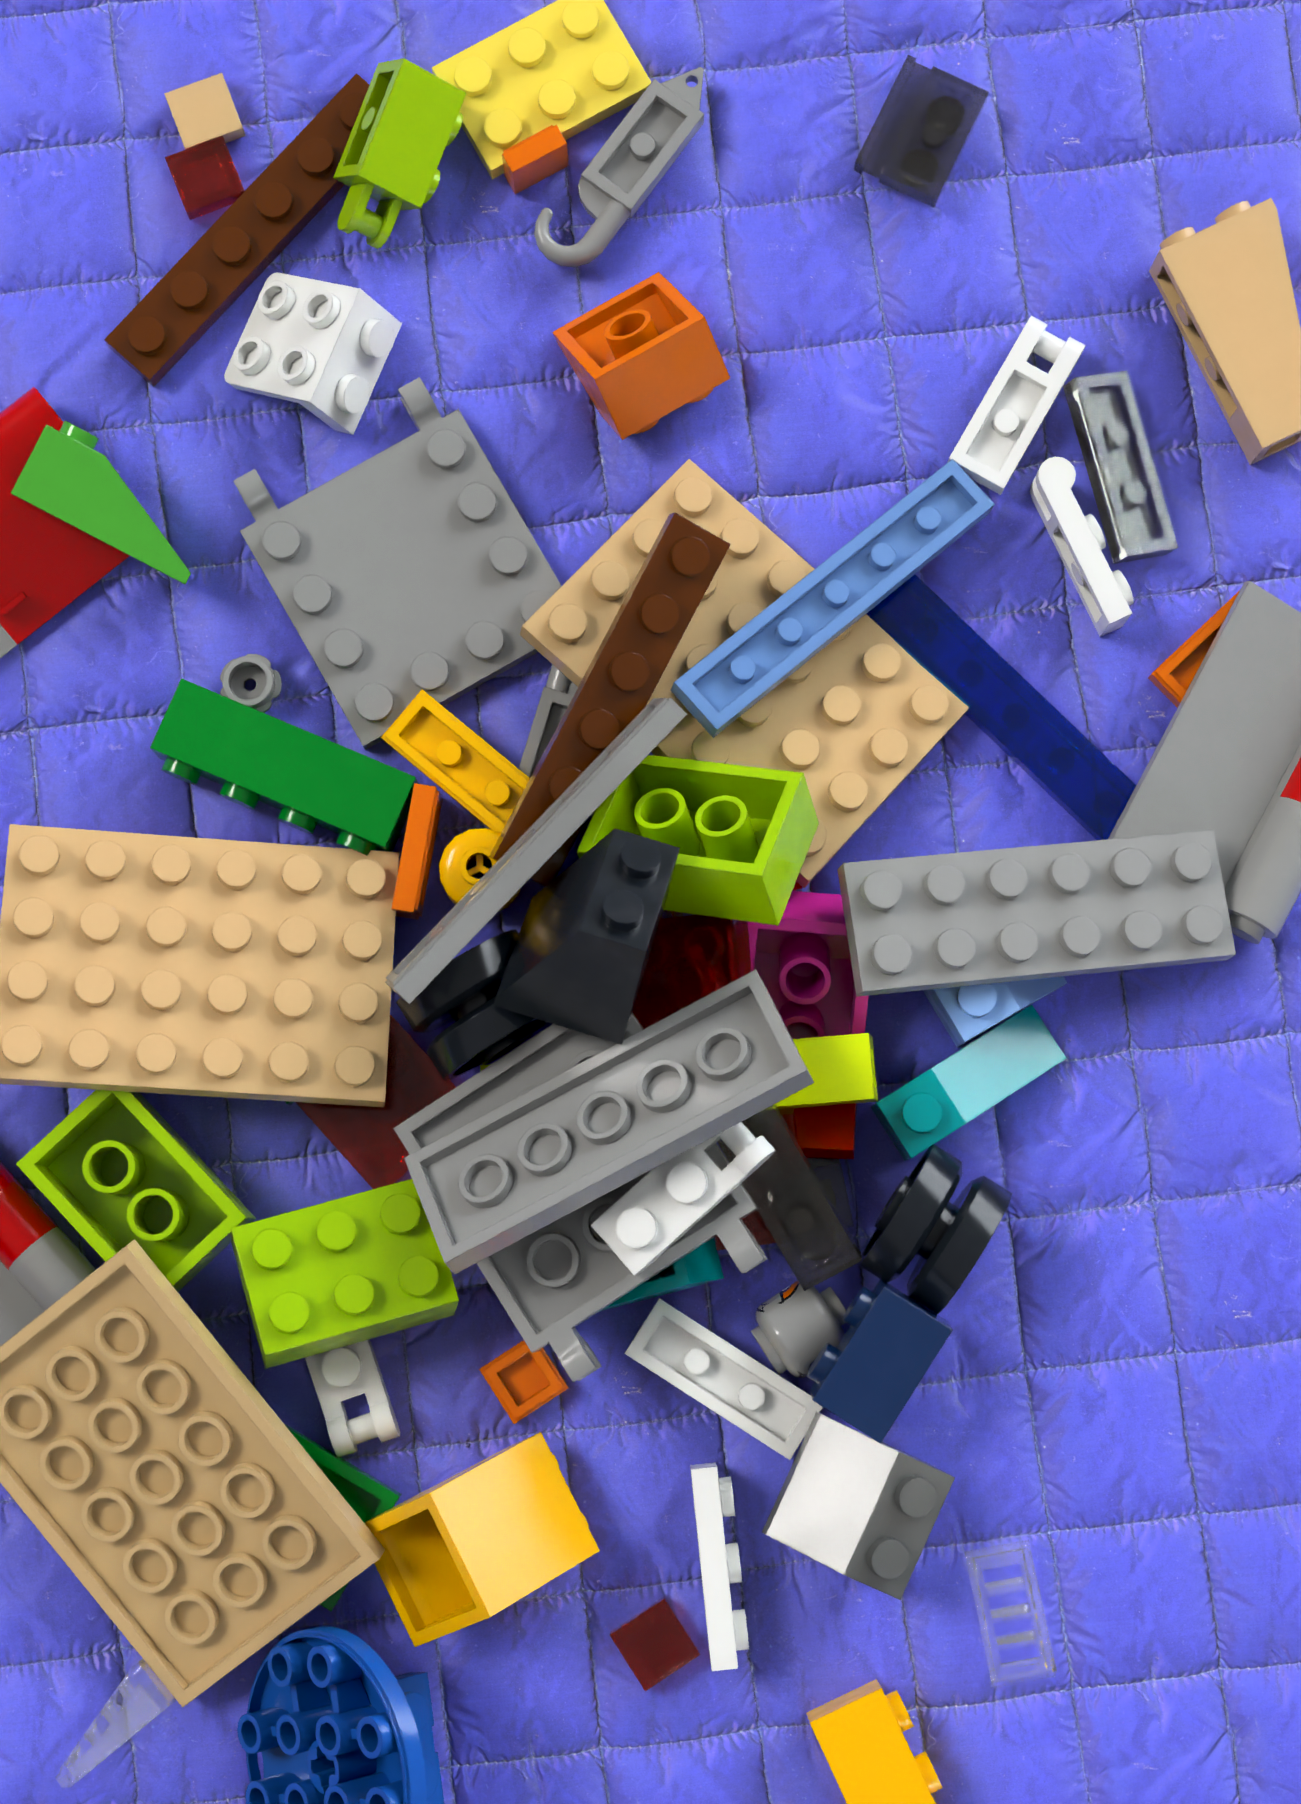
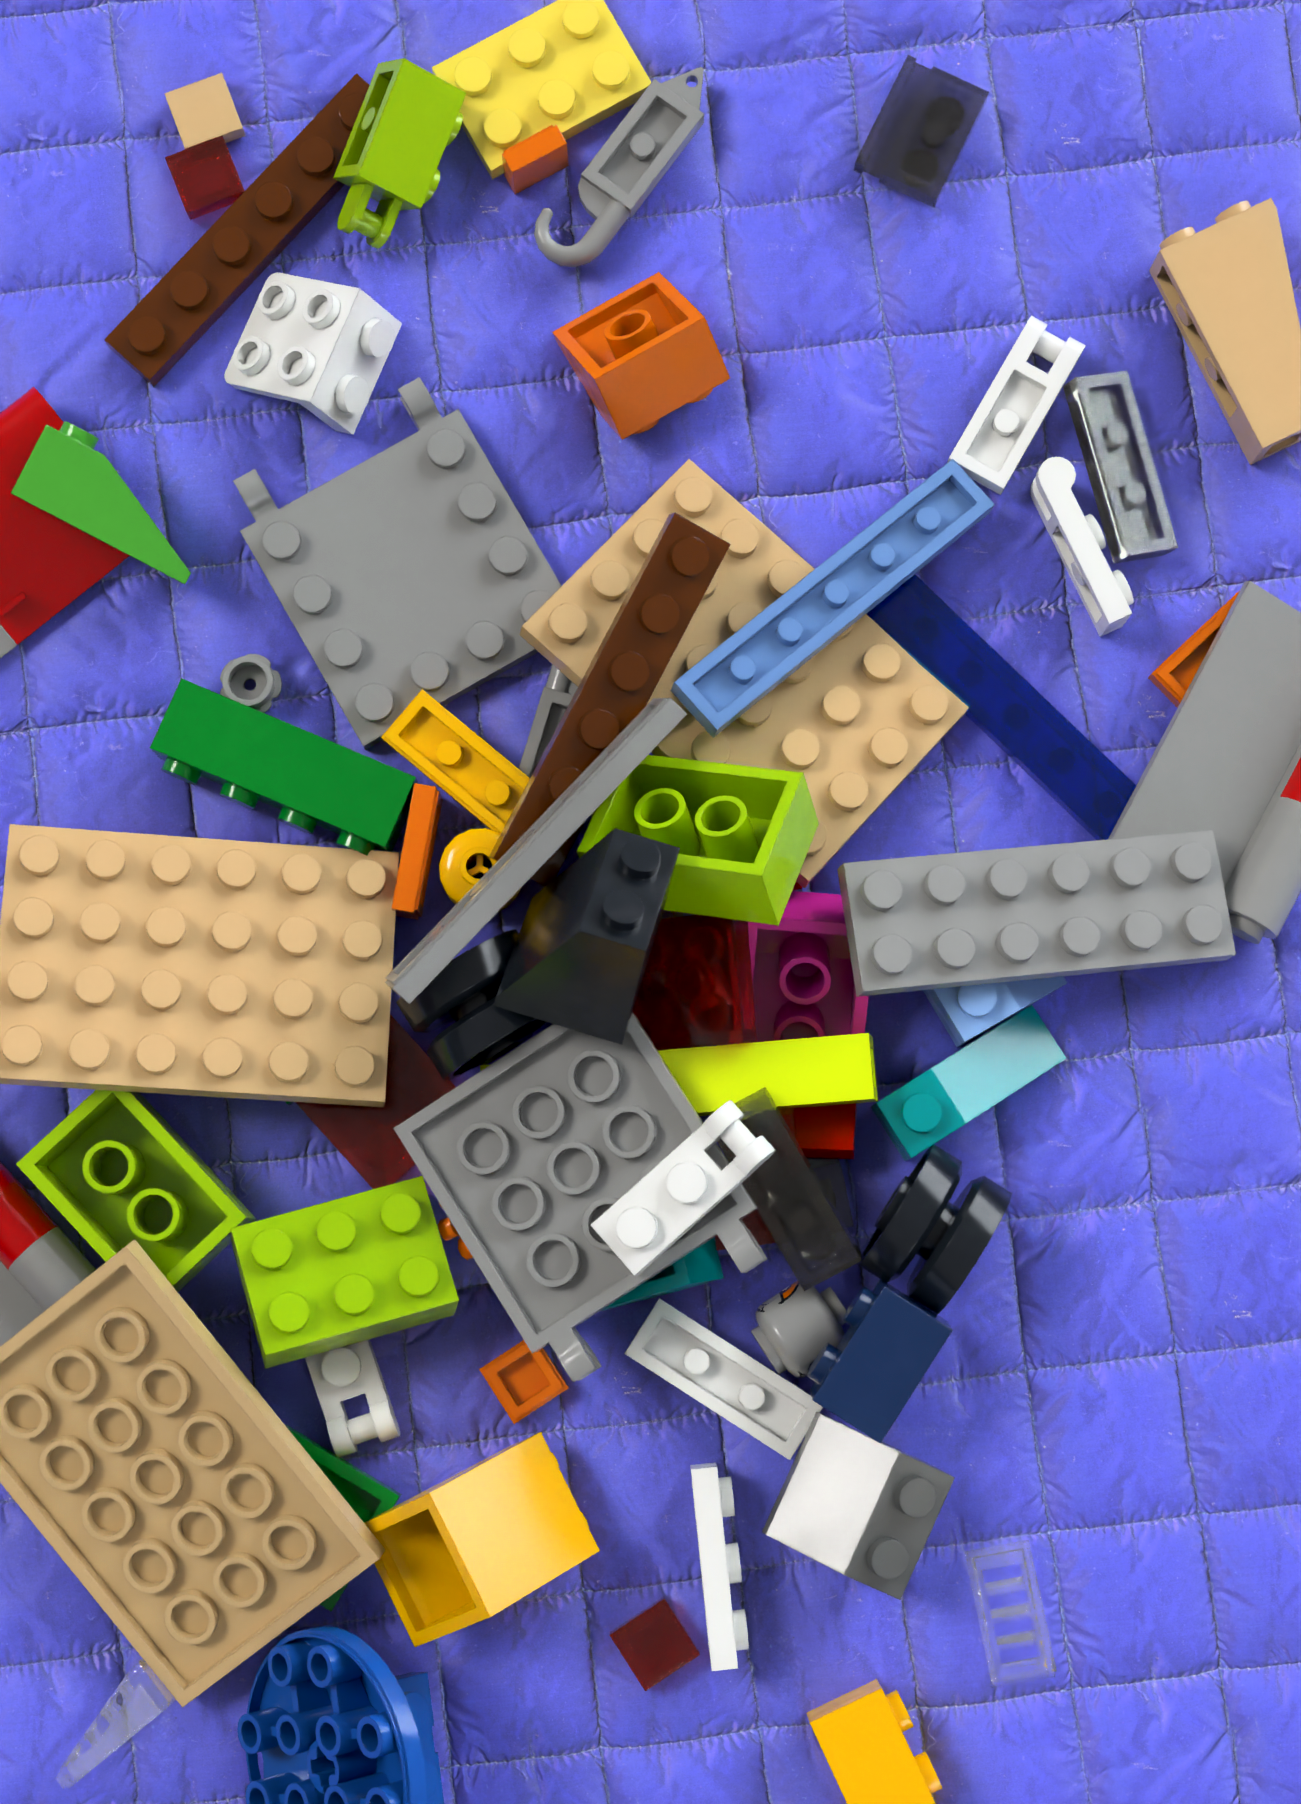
light grey plate [404,969,814,1274] -> none

